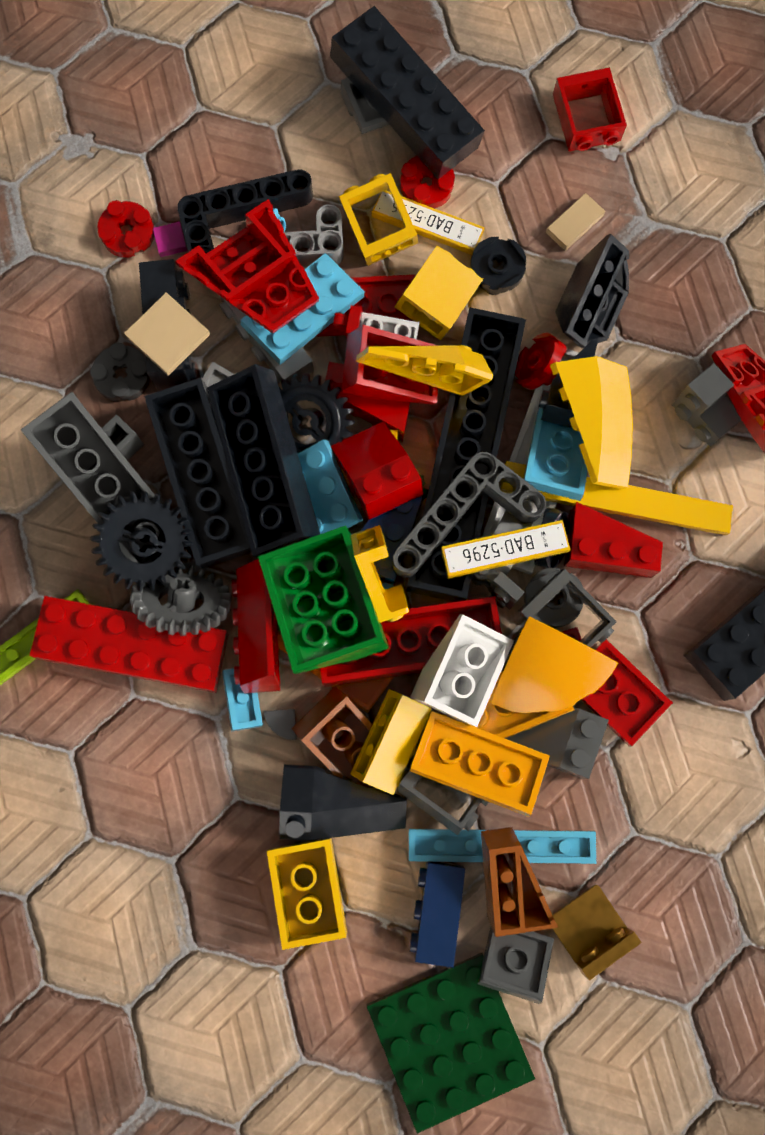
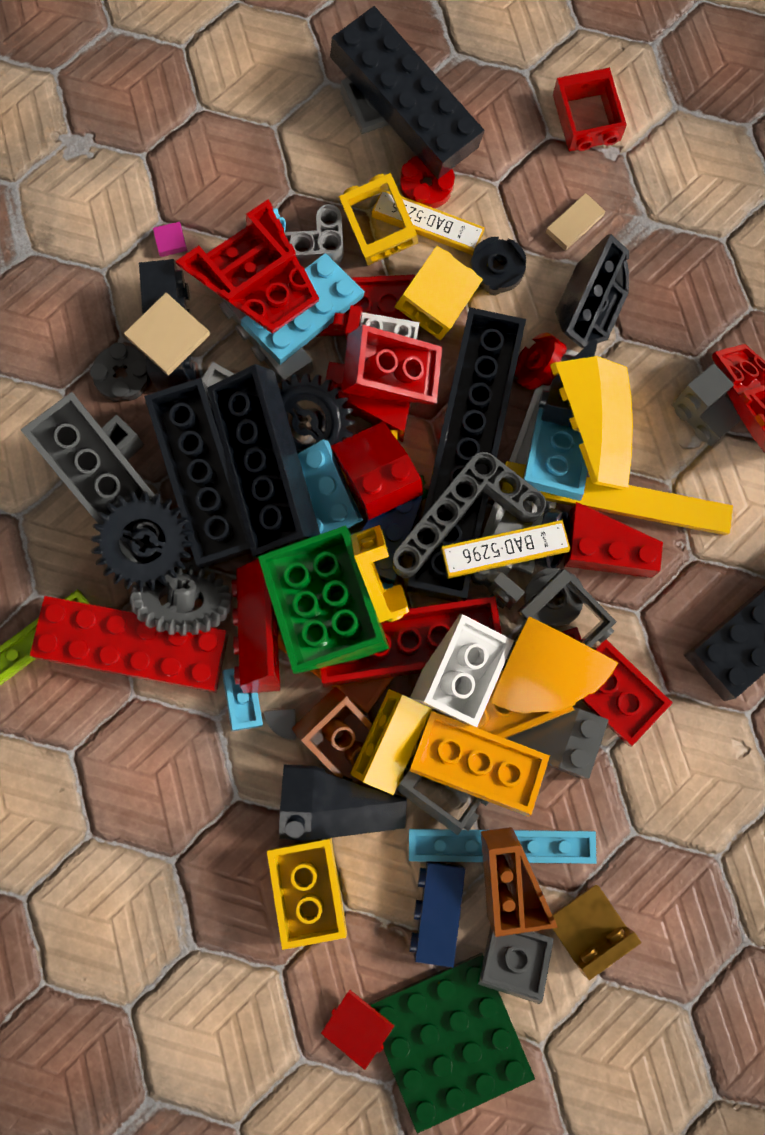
red plate [97,200,155,258] -> none
black beam [178,169,313,253] -> none
yellow wedge [356,345,493,396] -> none
none -> red piece [321,990,394,1070]

